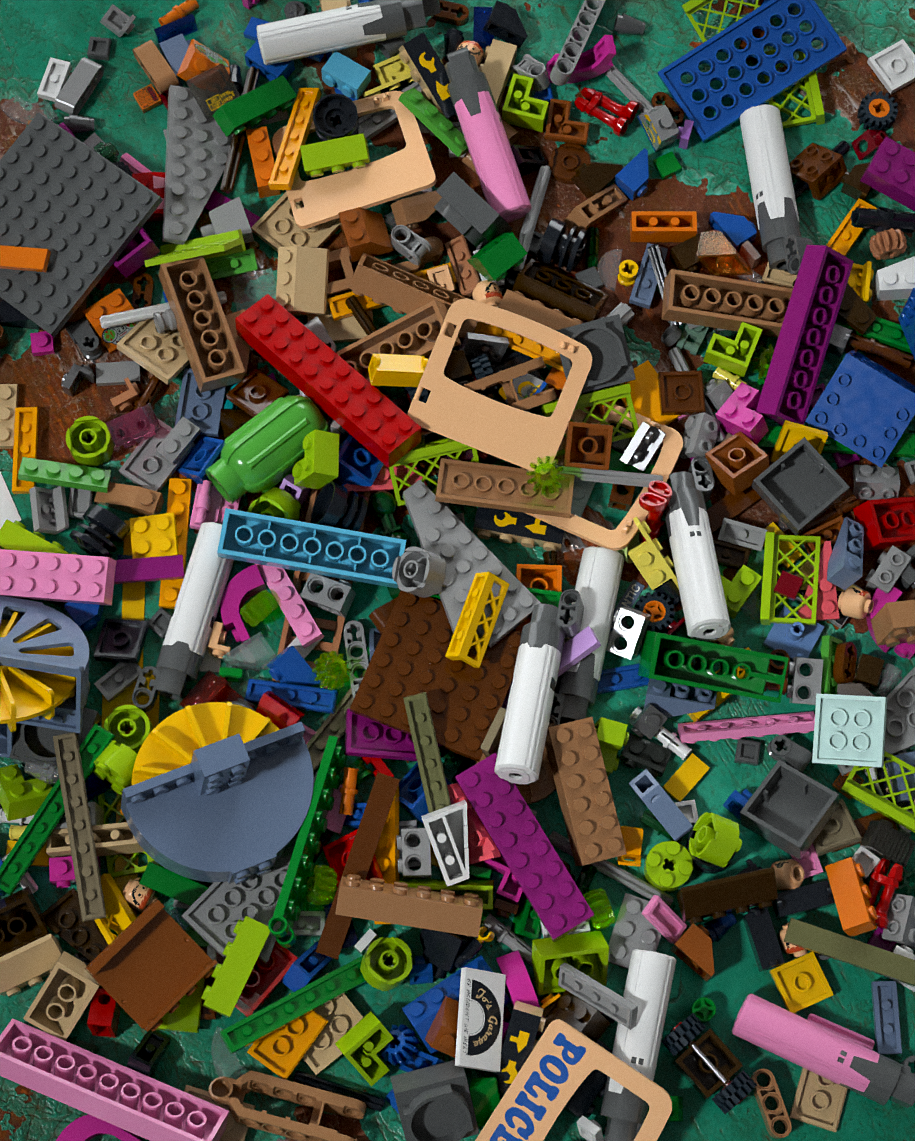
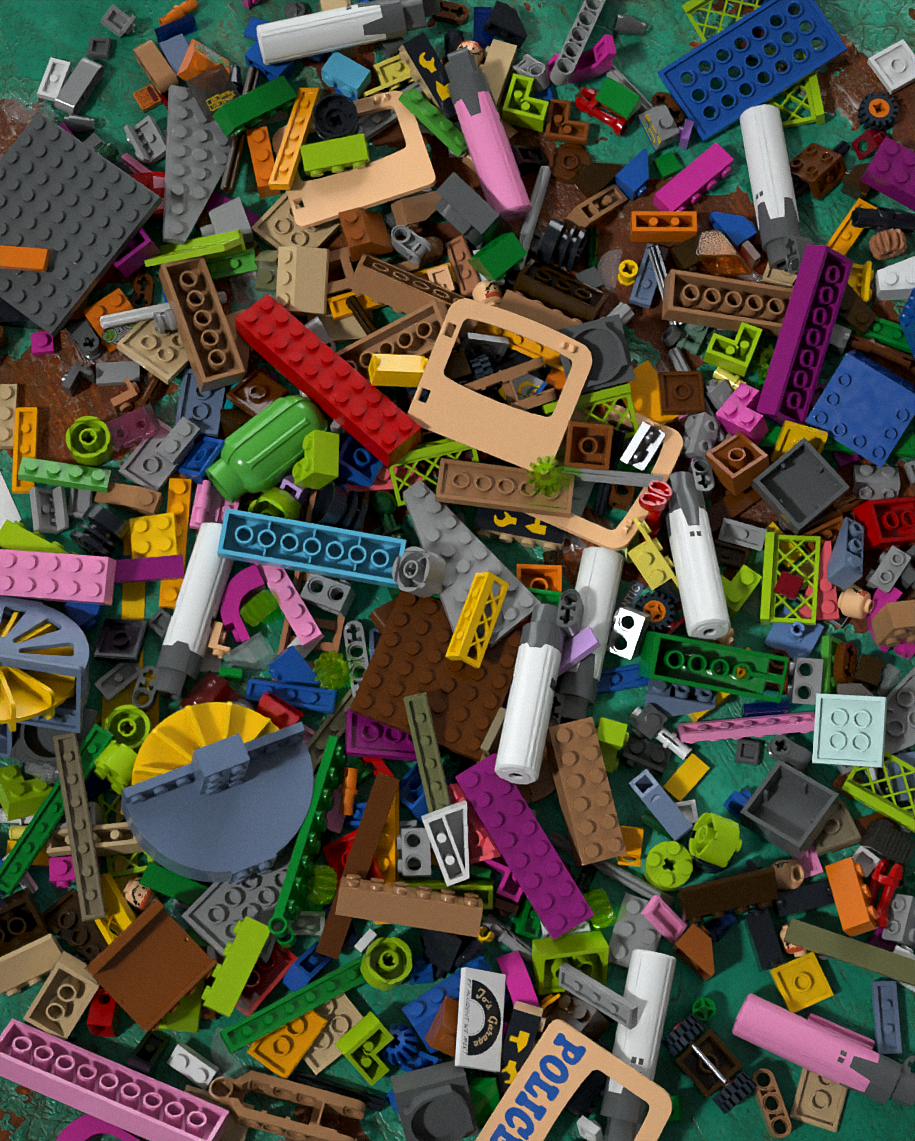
none -> light grey bracket [123,115,166,166]
none -> white plate [167,1041,219,1090]
none -> olive slope [254,250,278,292]
none -> black axle [593,429,626,516]
none -> green slope [595,77,641,120]
none -> dark pink brick [653,143,734,211]
none -> clear blue tile [741,701,790,718]

